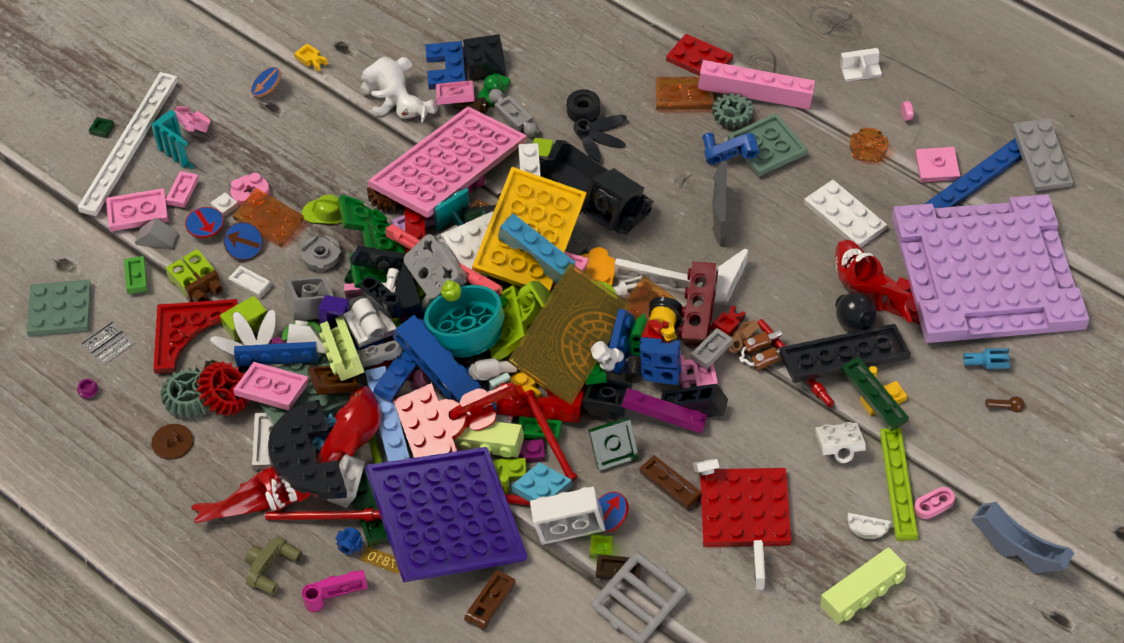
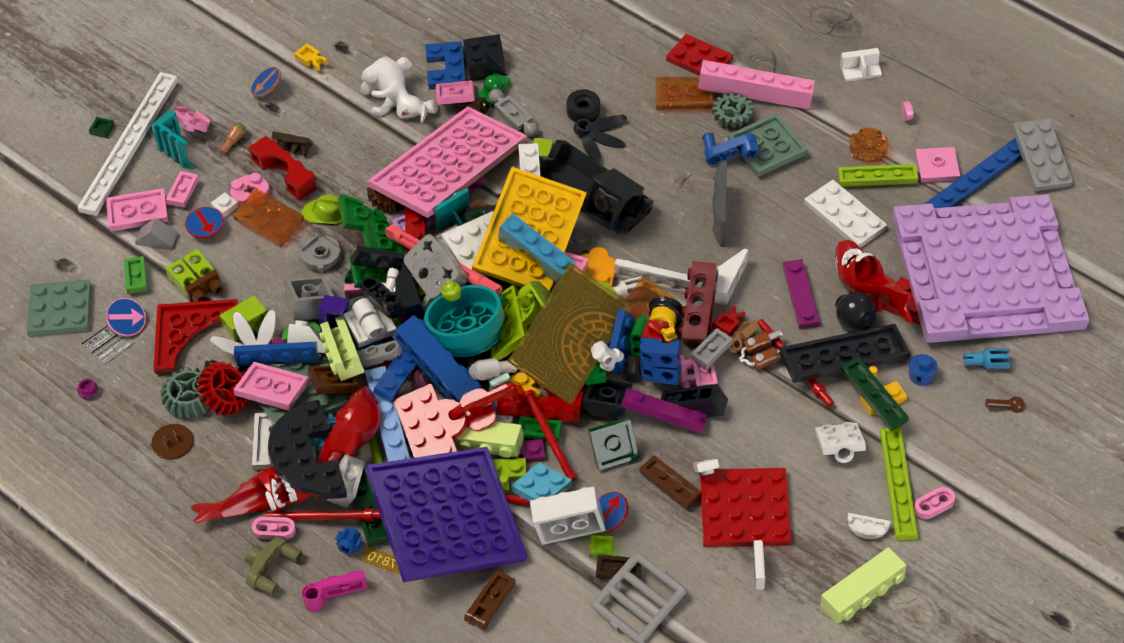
blue piece [223,222,263,261] -> none
white tile [228,266,272,299] -> none
sand blue arch [971,502,1075,574] -> none
none -> blue piece [106,298,146,337]
none -> nougat piece [219,122,246,155]
none -> red arch [248,136,317,201]
none -> bright pink plate [252,517,296,540]
none -> dark brown plate [271,131,314,156]
none -> magenta plate [782,259,819,329]
none -> lime plate [838,164,918,187]
none -> blue piece [908,354,938,386]

